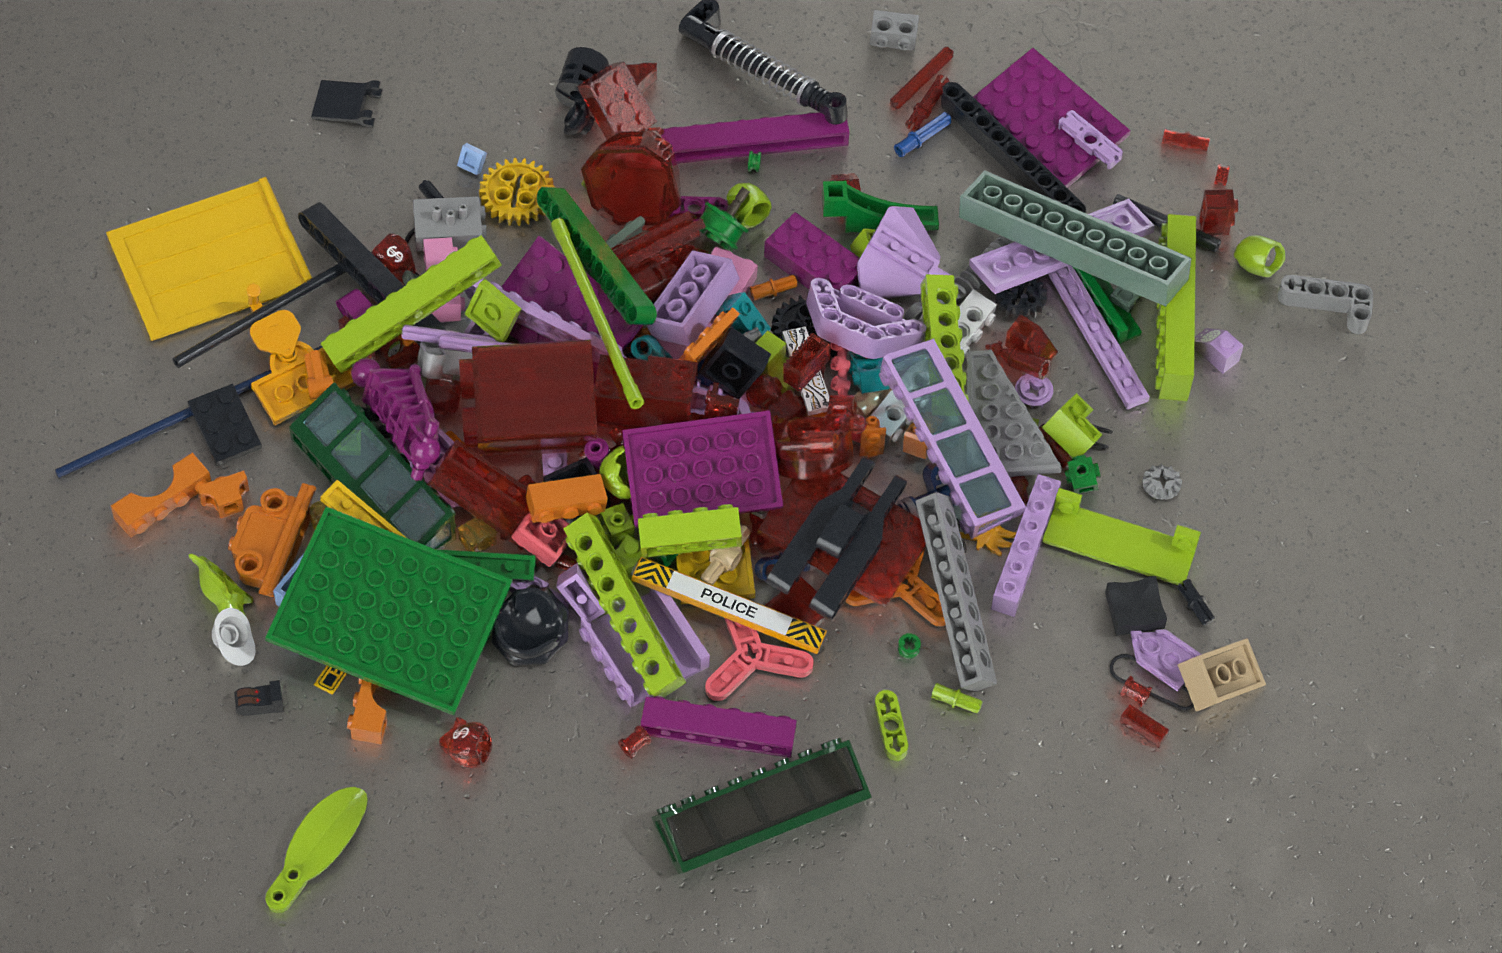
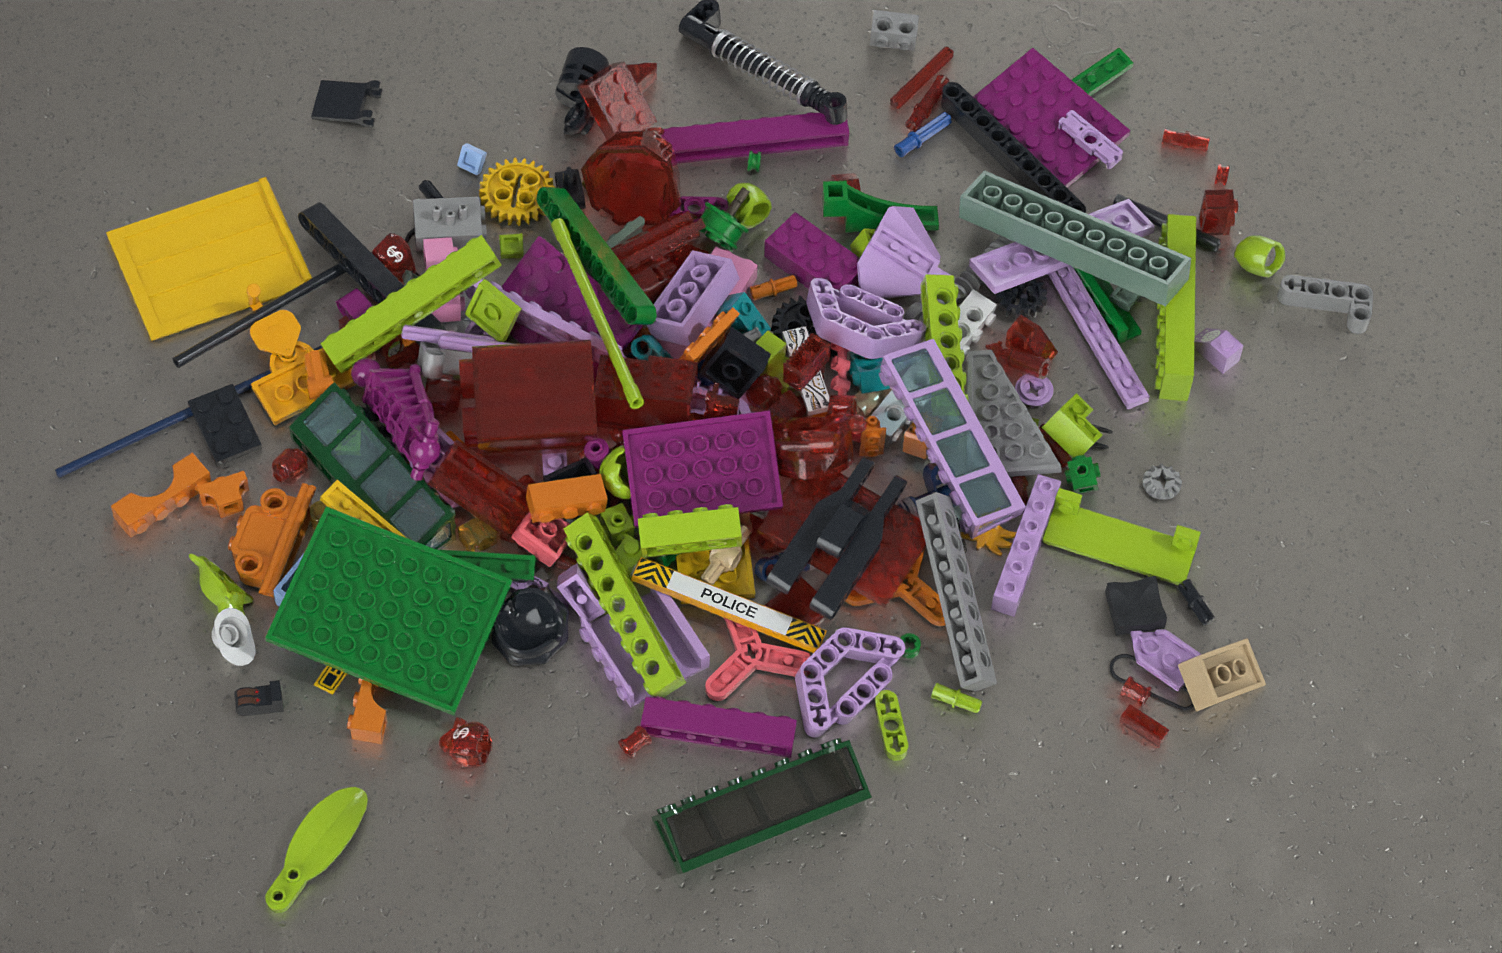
none -> clear red head [272,448,308,484]
none -> lime tile [499,233,524,259]
none -> black beam [555,167,586,209]
none -> lavender piece [795,628,905,738]
none -> green plate [1072,48,1134,96]

